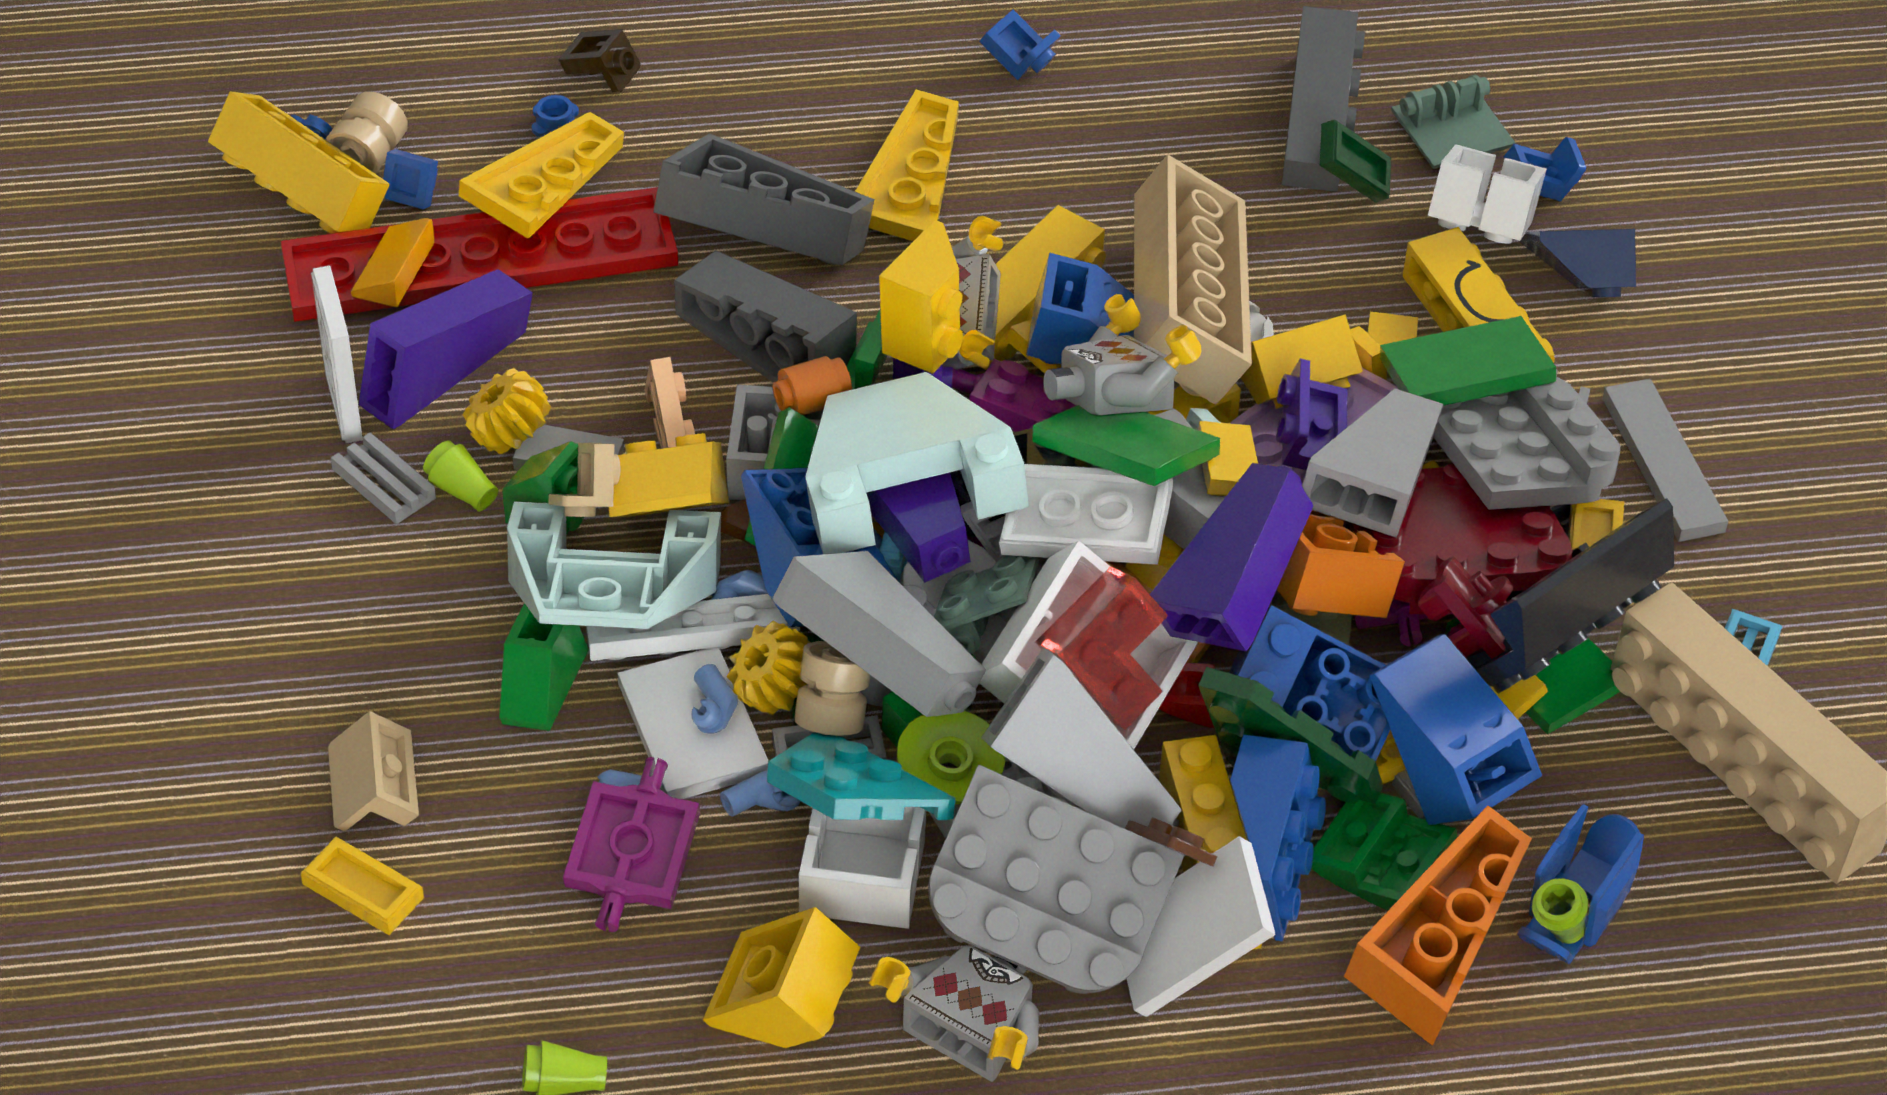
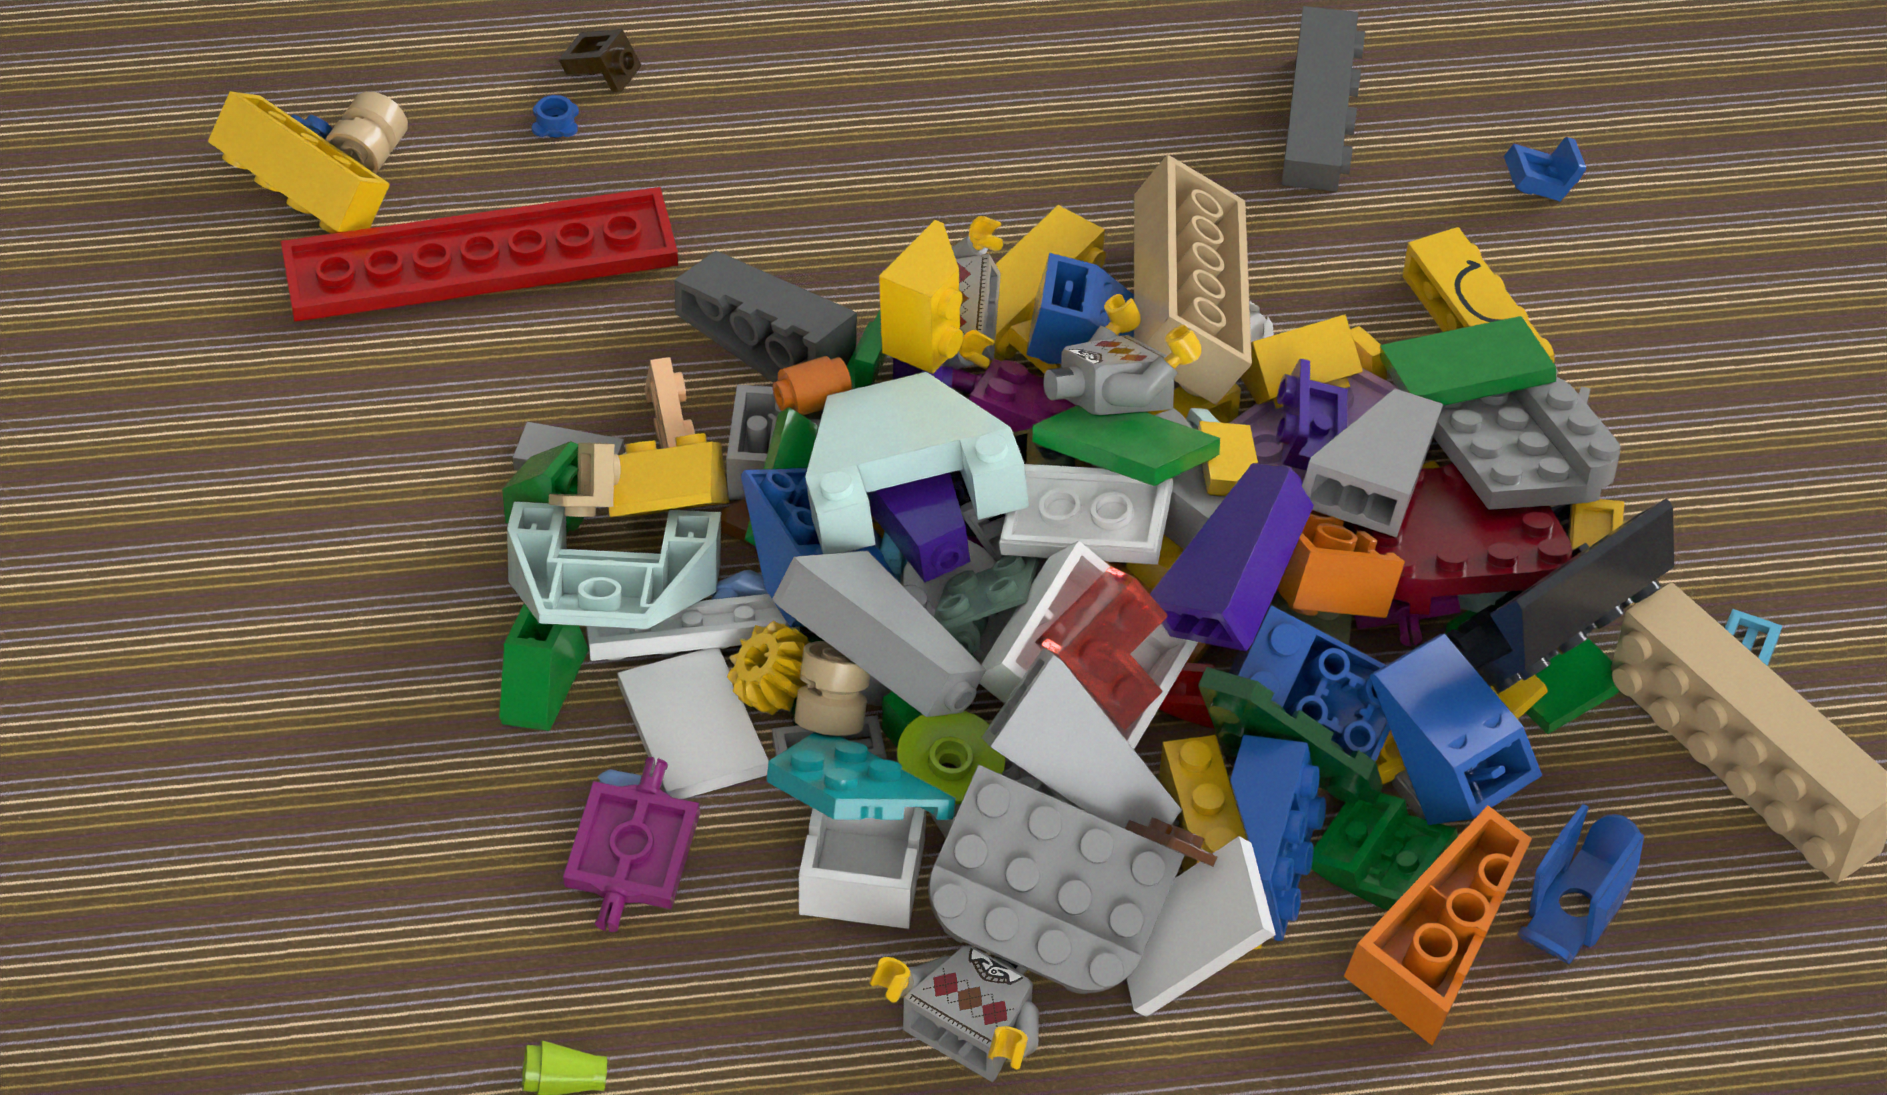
yellow tile [301,836,424,935] -> none
white tile [311,266,363,444] -> none
tan panel [328,711,419,831] -> none
light grey tile [331,432,436,525] -> none
light orange slope [351,218,435,307] -> none
dark purple slope [358,269,533,429] -> none
blue tile [383,149,438,209] -> none
lime cone [423,440,498,512] -> none
yellow wing [458,112,624,239] -> none
yellow gear [463,368,551,454] -> none
dark grey wedge [654,133,875,265] -> none
medium blue arm [691,664,738,734] -> none
yellow slope [703,907,861,1048] -> none
medium blue arm [720,771,800,817] -> none
yellow wing [855,89,959,241] -> none
blue bracket [979,9,1061,80] -> none
dark green tile [1319,119,1391,203] -> none
yellow tile [1367,311,1418,345] -> none
sand green hinge [1391,74,1516,169] -> none
dark red hips [1418,555,1513,659] -> none
white piece [1428,144,1547,244] -> none
dark blue slope [1519,229,1636,297] -> none
lime cone [1532,878,1588,944] -> none
light grey tile [1602,379,1728,542] -> none

